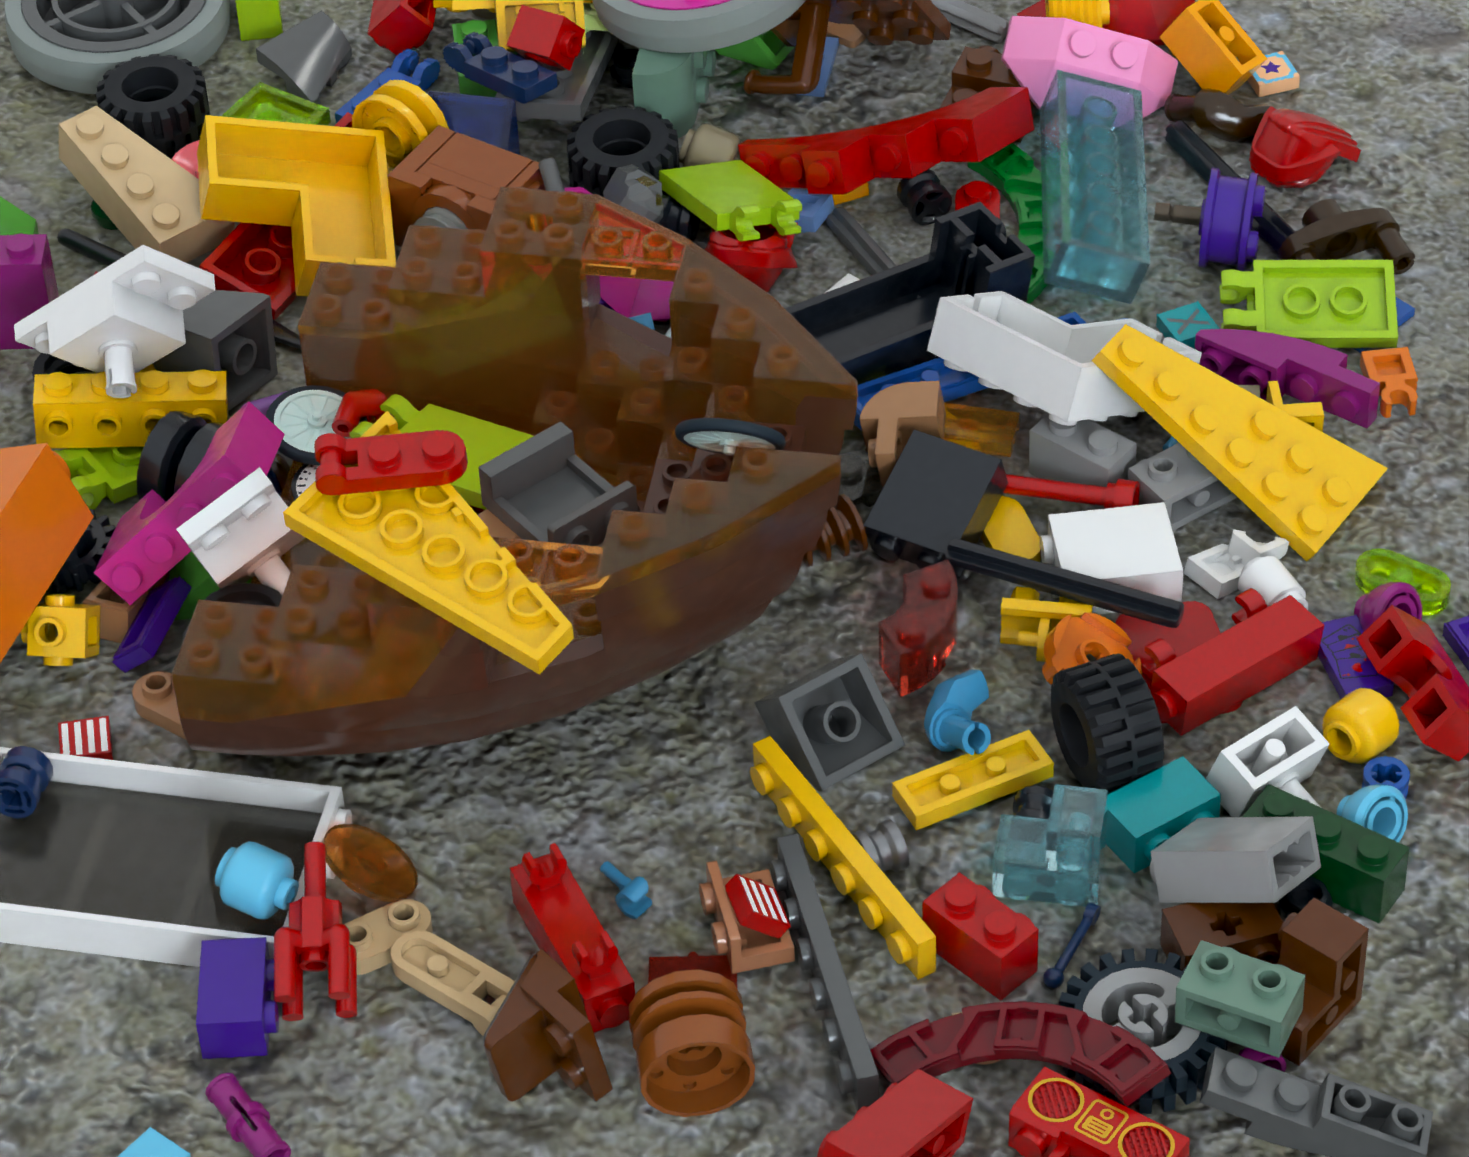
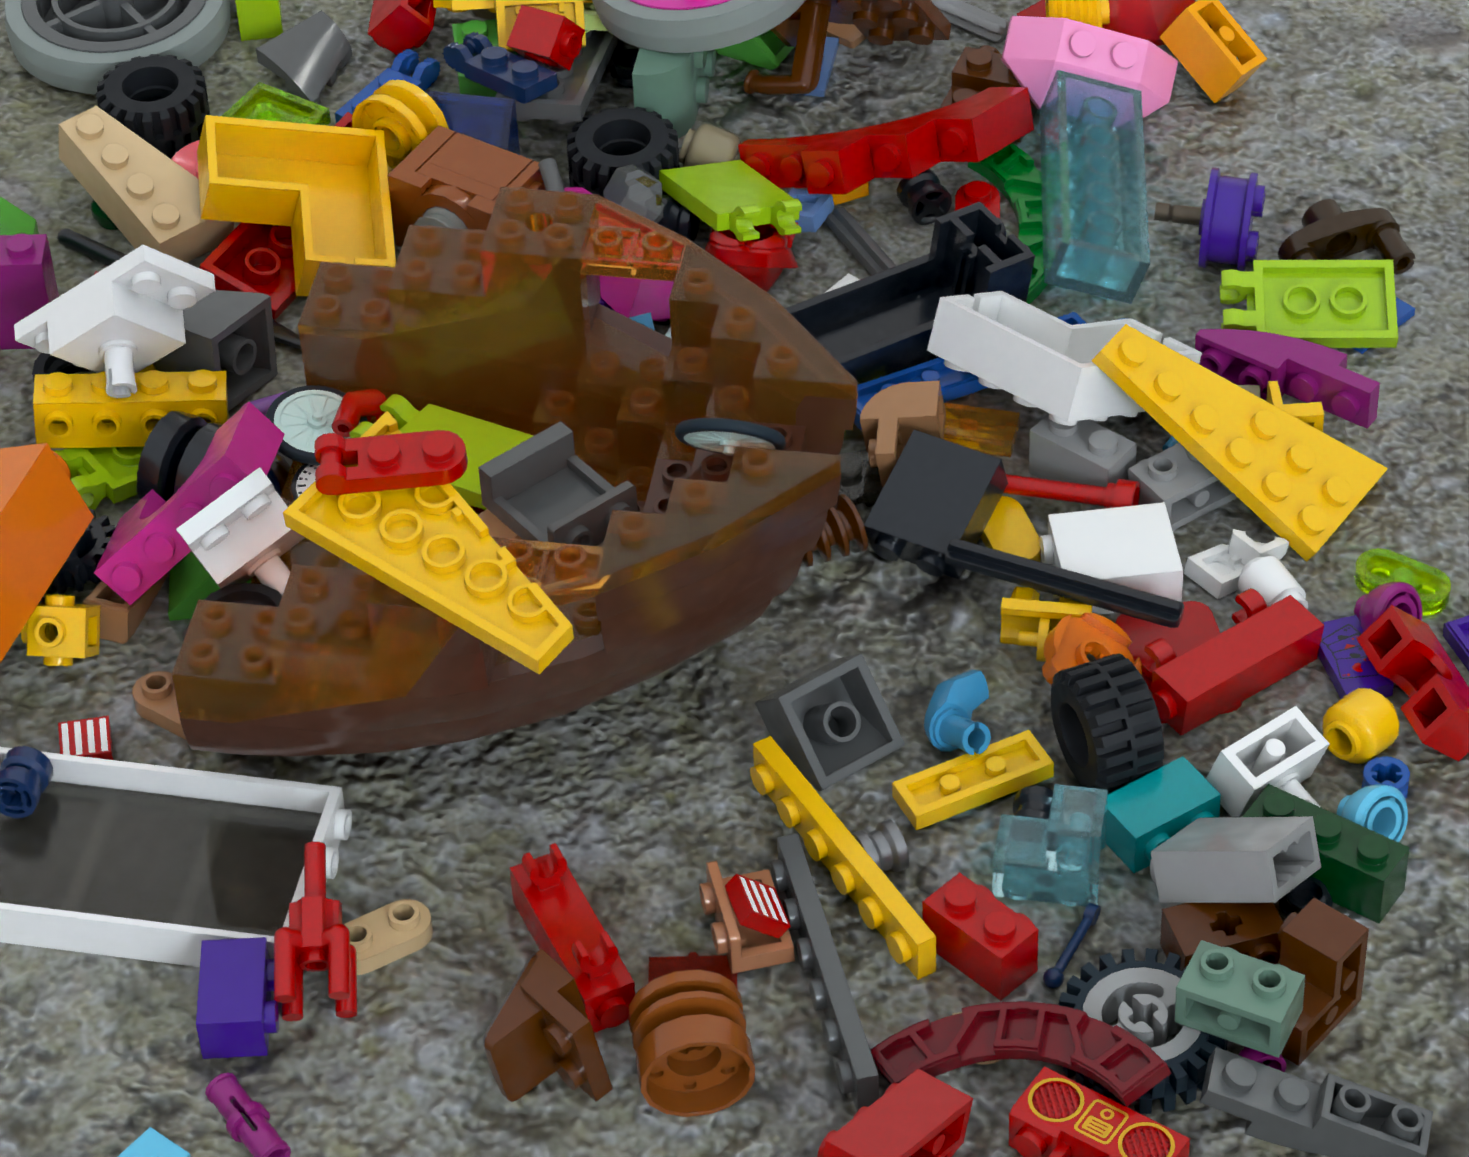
dark purple tile [112,576,192,673] -> none
medium azure head [215,841,299,920] -> none
clear orange dish [322,824,418,902] -> none
tan plate [390,930,515,1036] -> none
dark azure hand [600,861,652,919] -> none
clear red brick [879,560,958,697] -> none
teal tile [1156,301,1220,349] -> none
dark brown arm [1164,88,1270,142] -> none
black axle [1165,120,1295,252] -> none
light nougat tile [1247,51,1300,97] -> none
red hair [1249,106,1361,188] -> none
orange plate [1360,347,1418,418] -> none

